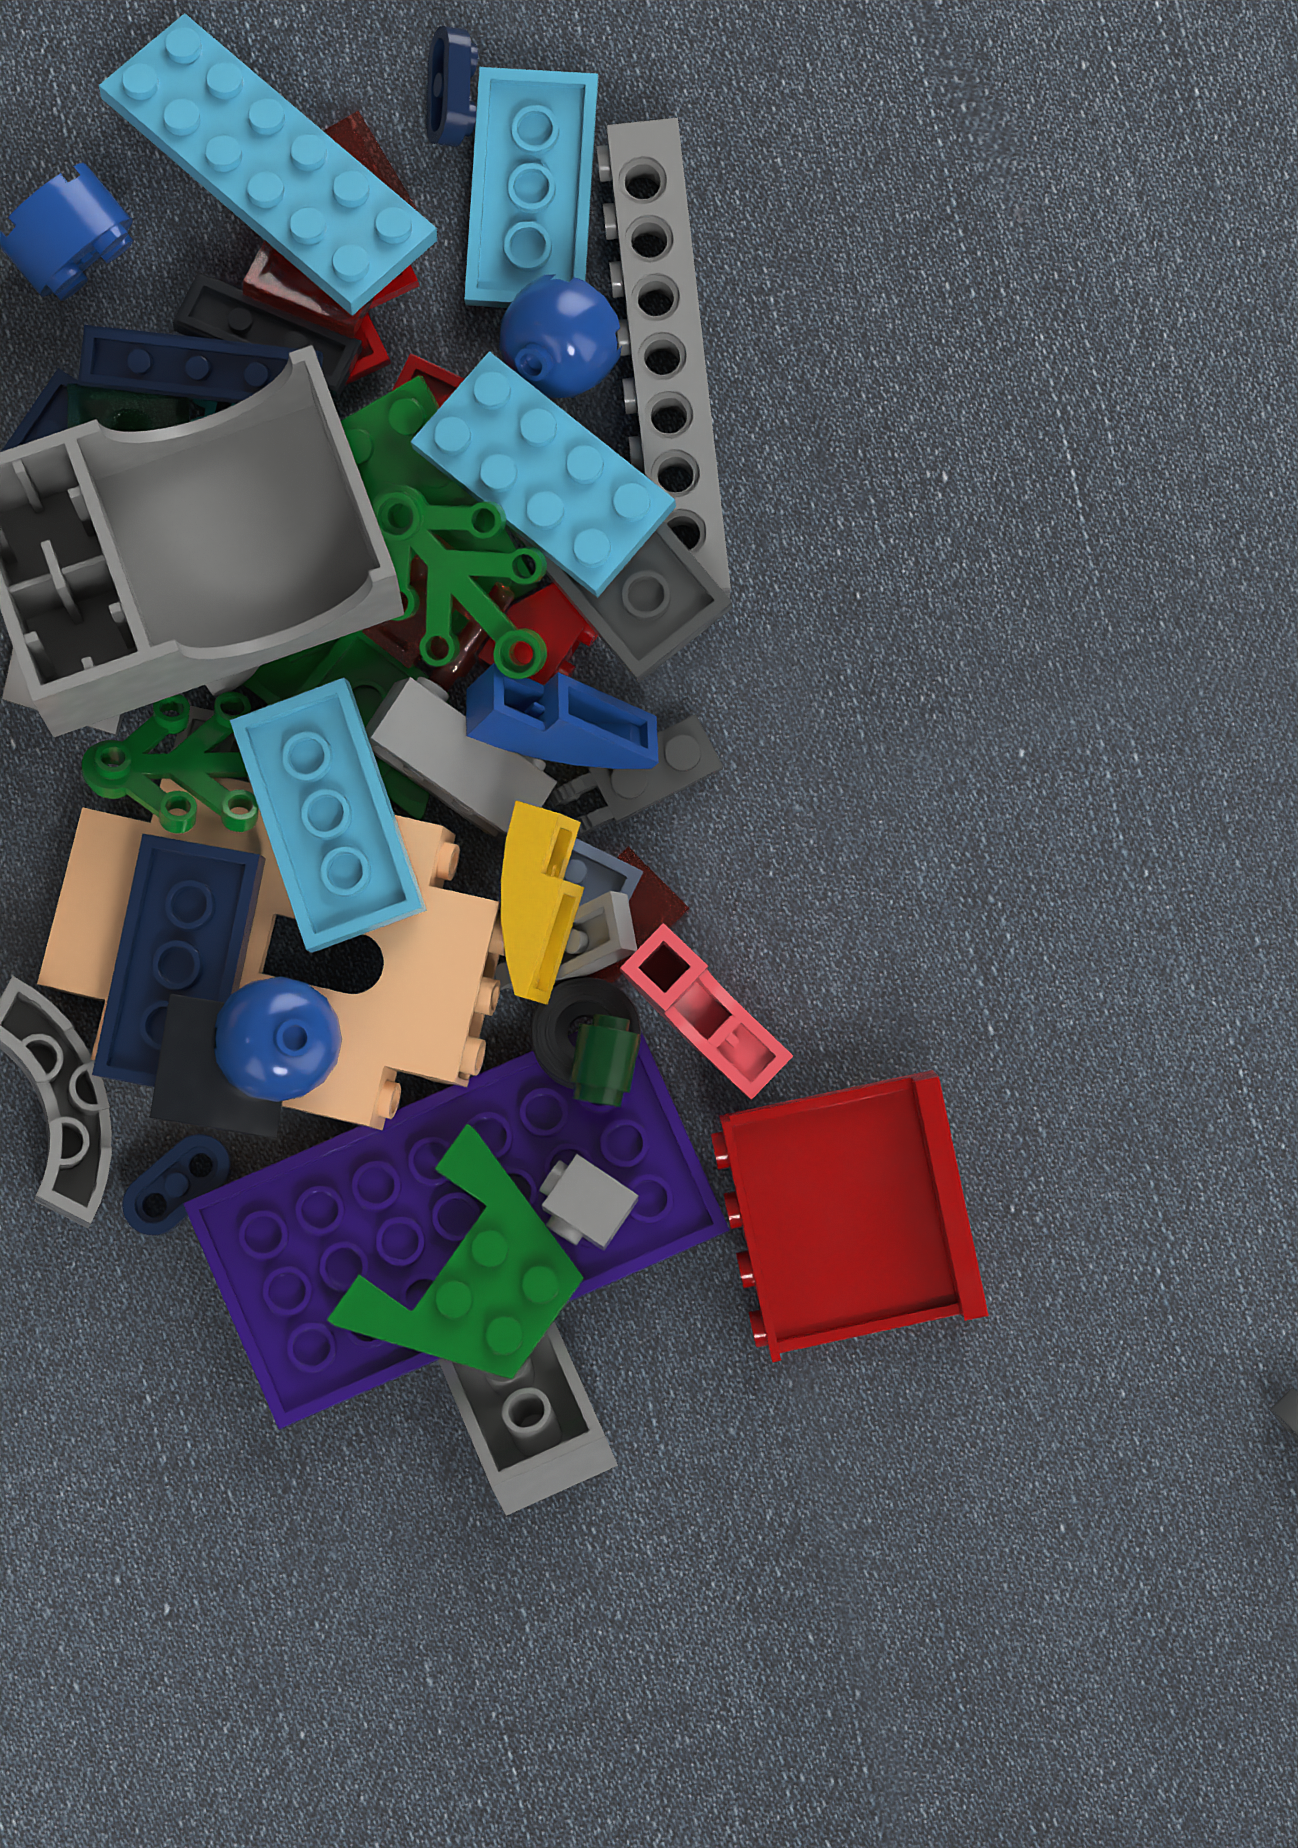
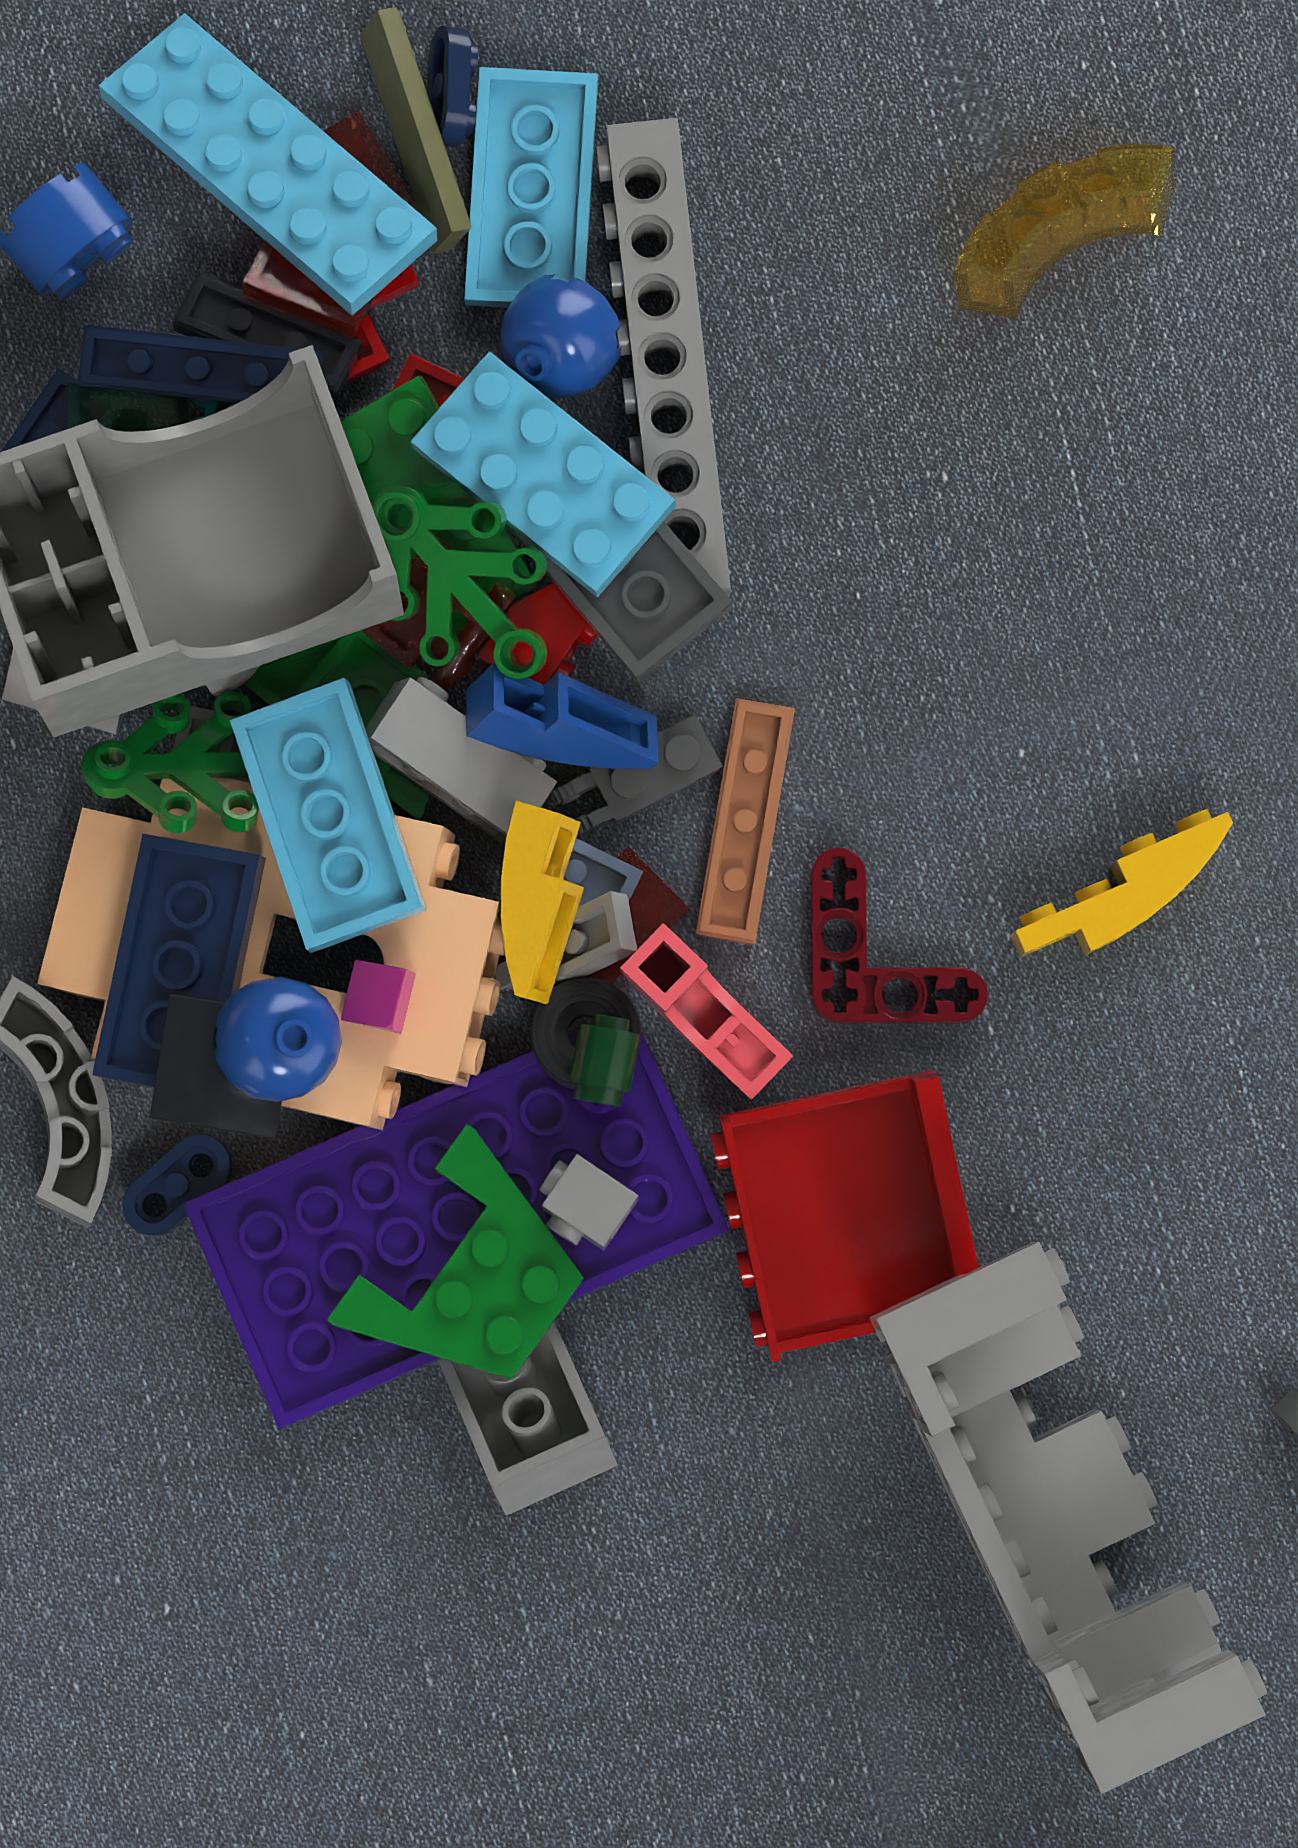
none -> dark pink slope [341,960,416,1034]
none -> olive tile [359,7,471,254]
none -> nougat tile [695,698,795,946]
none -> dark red beam [811,847,988,1024]
none -> light grey brick [869,1242,1267,1794]
none -> clear yellow brick [954,144,1176,318]
none -> yellow slope [1010,809,1233,957]

